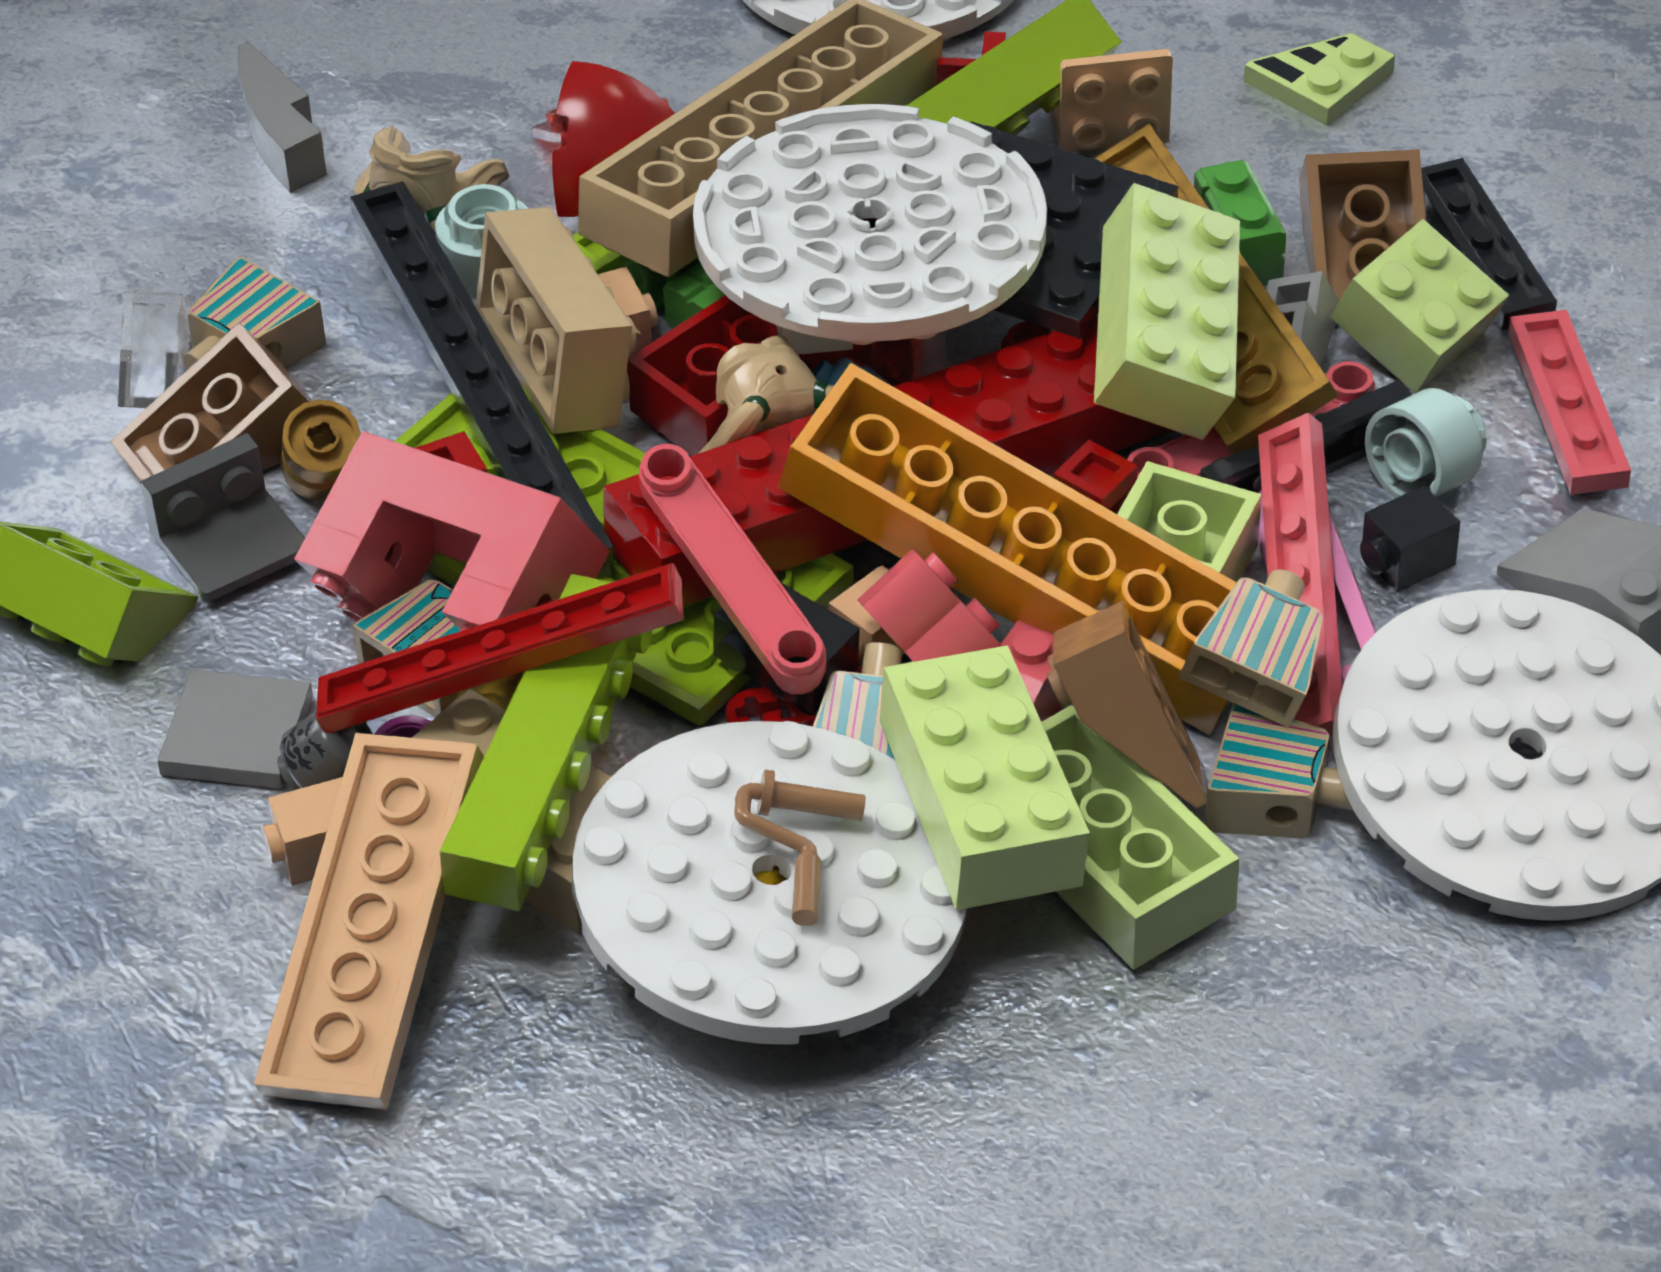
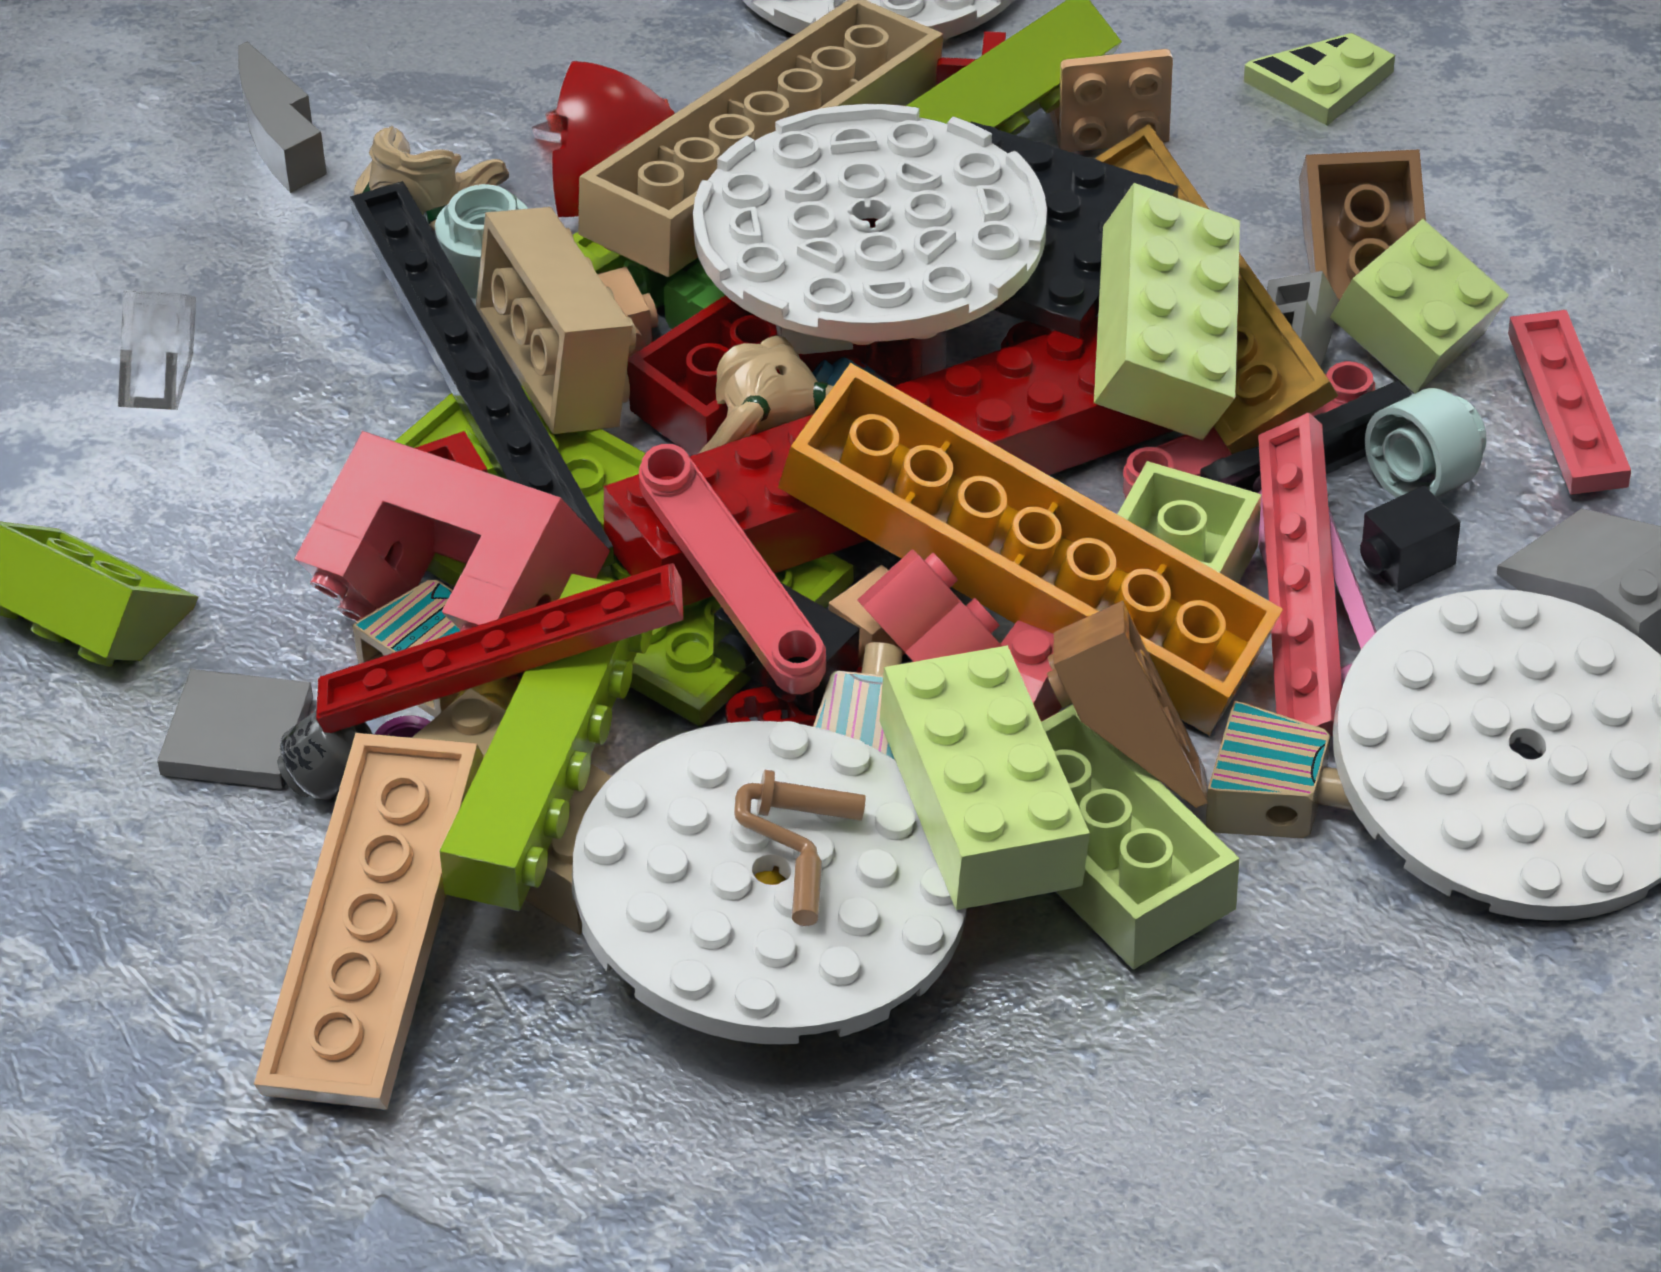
medium nougat slope [110,322,312,481] -> none
dark grey bracket [140,433,305,602] -> none
tan torso [182,256,326,371] -> none
light nougat brick [262,777,343,885] -> none
pearl gold wheel [281,399,361,501] -> none
red panel [1053,440,1138,514] -> none
tan torso [1178,569,1323,728] -> none
bright green brick [1194,159,1286,286] -> none
black plate [1421,158,1557,331] -> none

